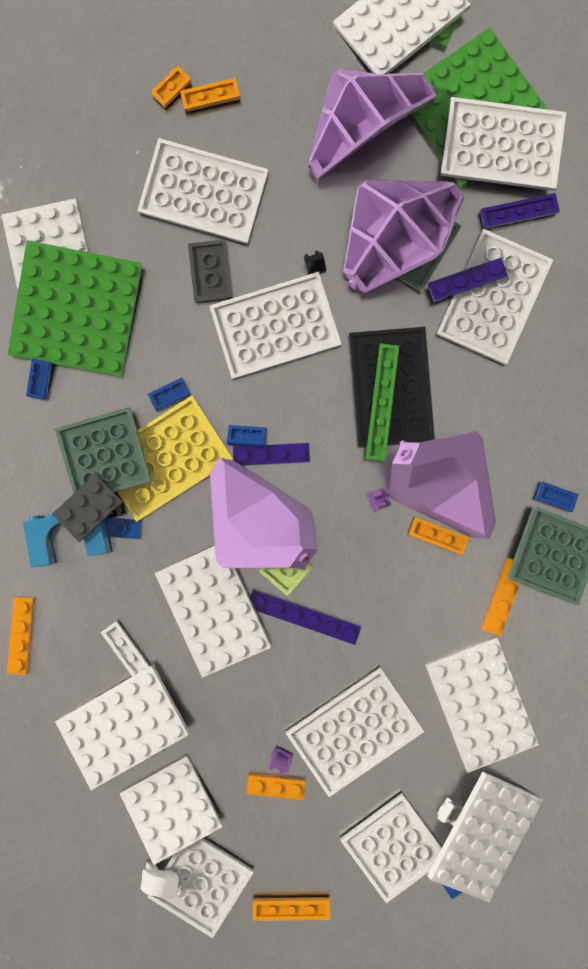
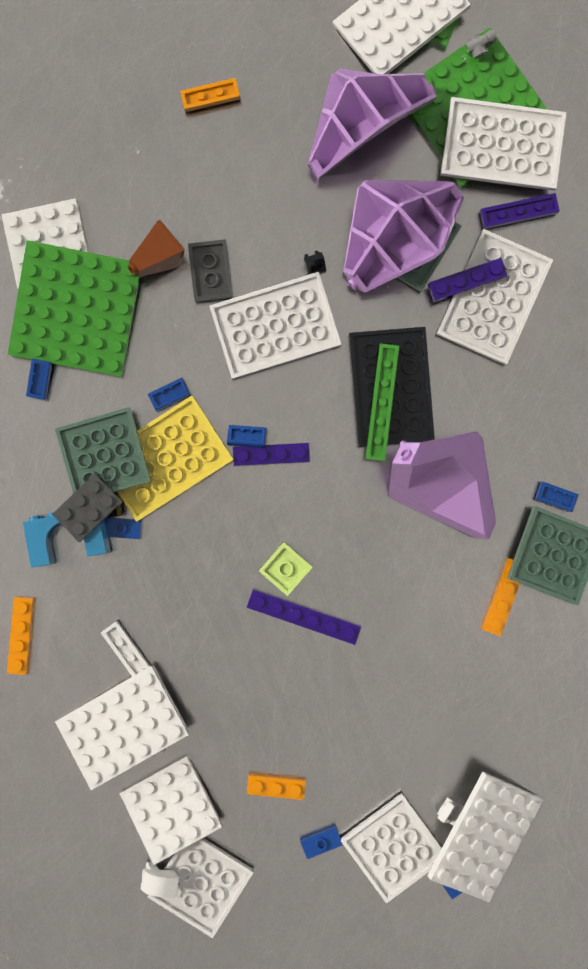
white plate [137,138,269,244] -> none
light orange plate [151,65,192,108] -> none
white plate [155,546,272,678] -> none
lavender panel [210,458,318,571] -> none
light orange plate [253,897,330,921] -> none
medium lavender tile [269,747,294,774] -> none
white plate [286,667,424,797] -> none
medium lavender tile [367,487,391,512] -> none
light orange plate [408,517,470,555] -> none
white plate [425,637,539,773] -> none
none -> dark orange slope [128,220,185,277]
none -> blue plate [300,825,343,859]
none -> light grey plate [466,29,497,59]

